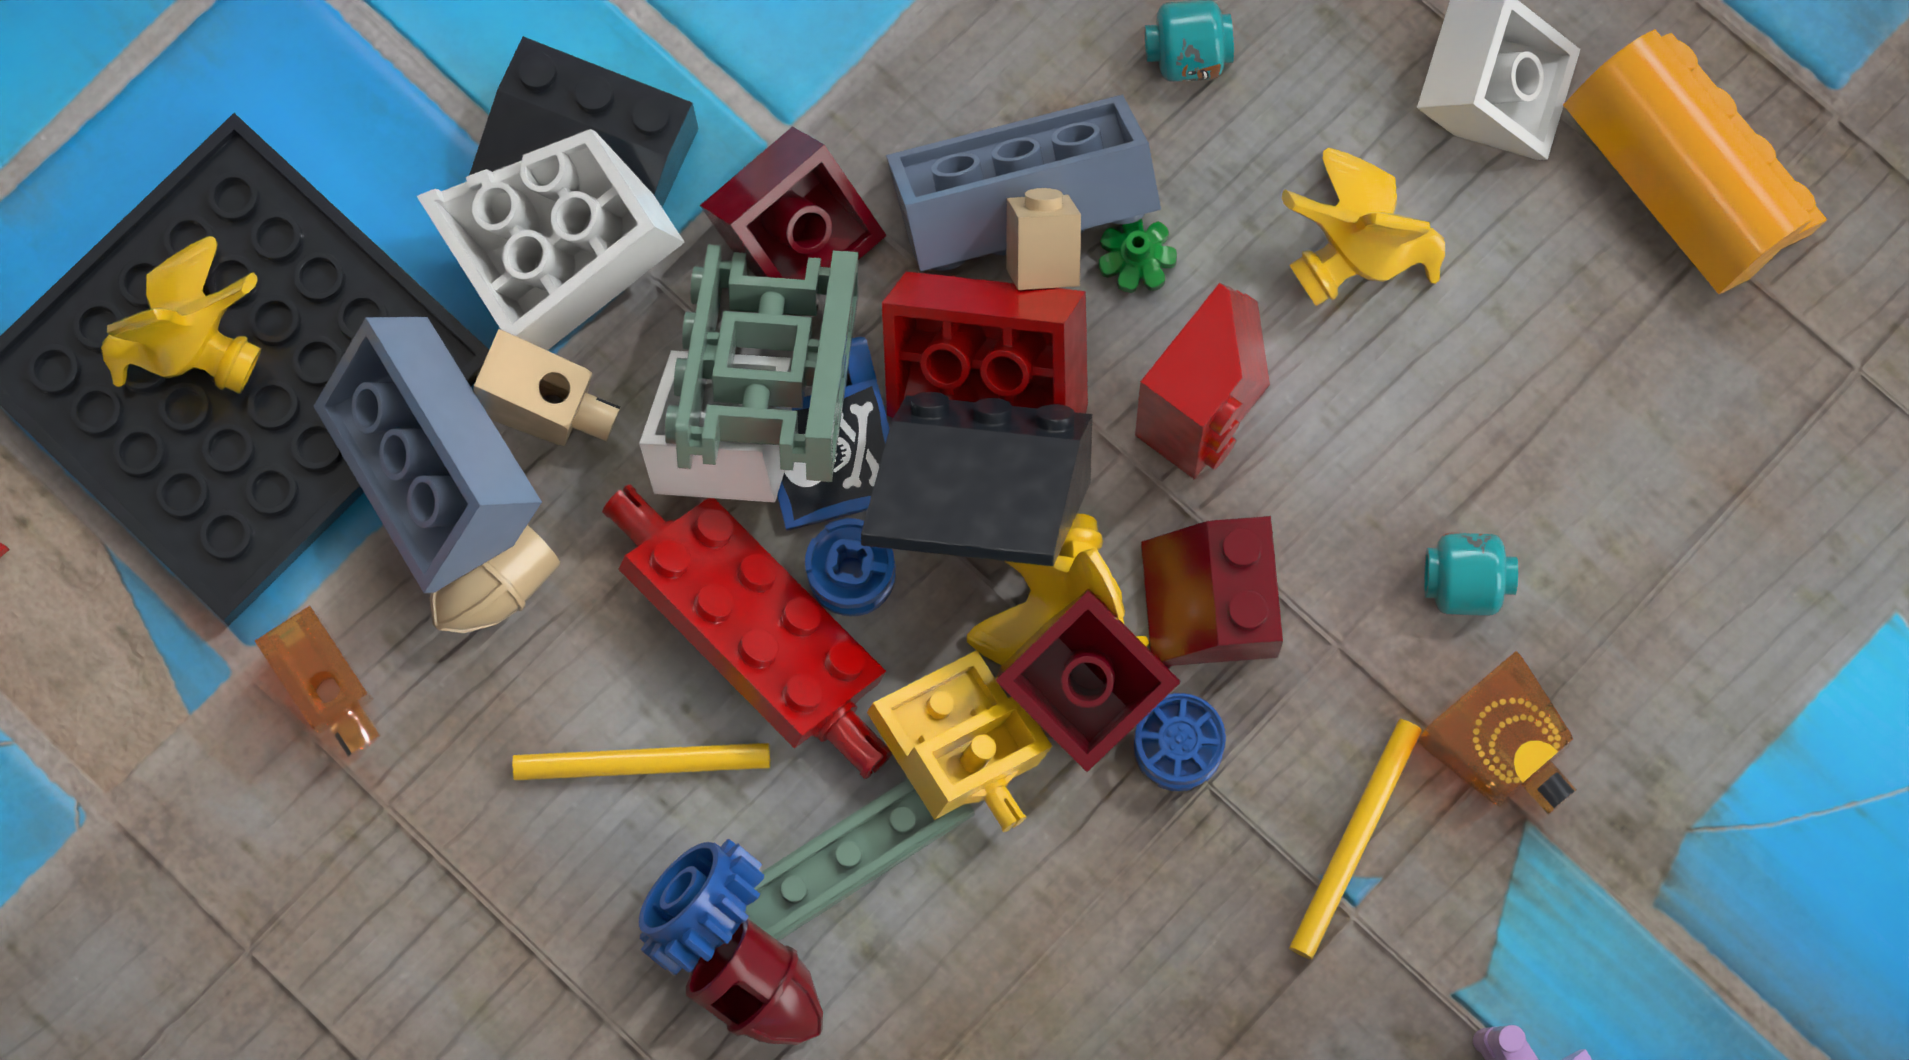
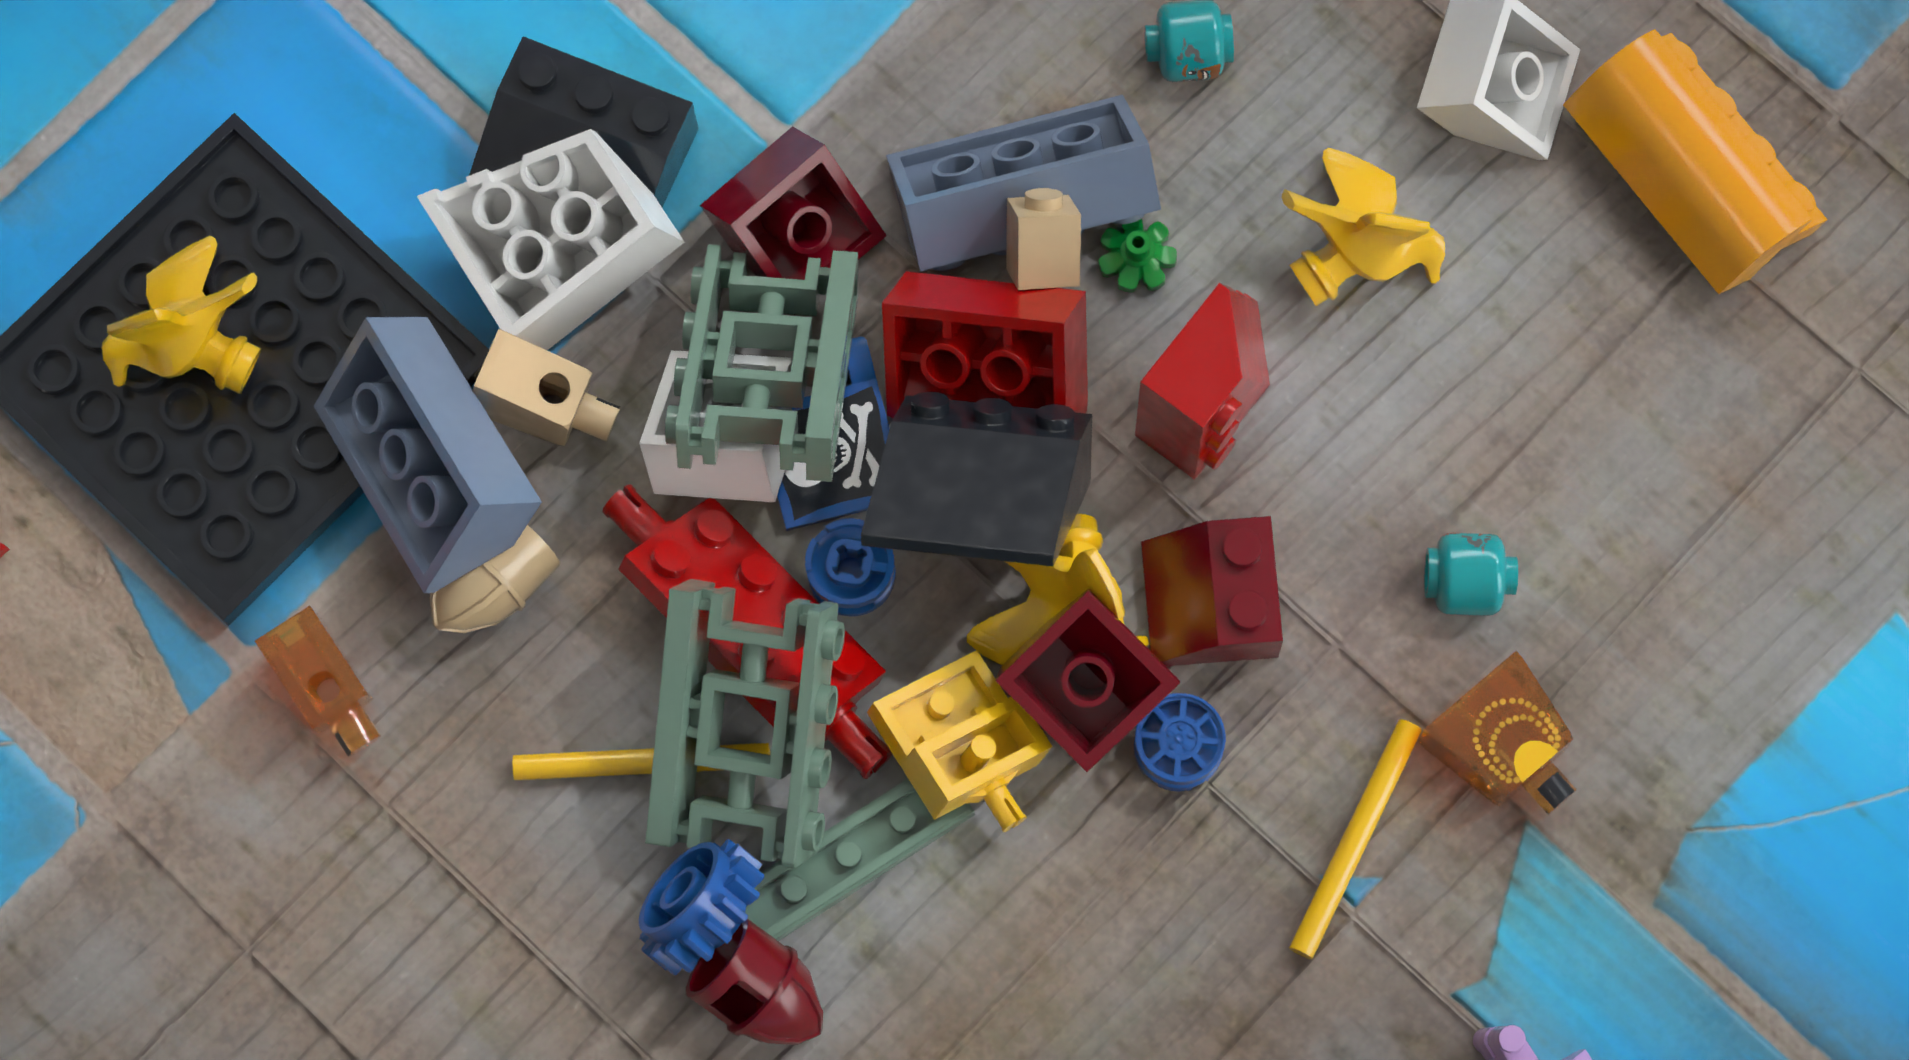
none -> sand green fence [645,579,845,868]

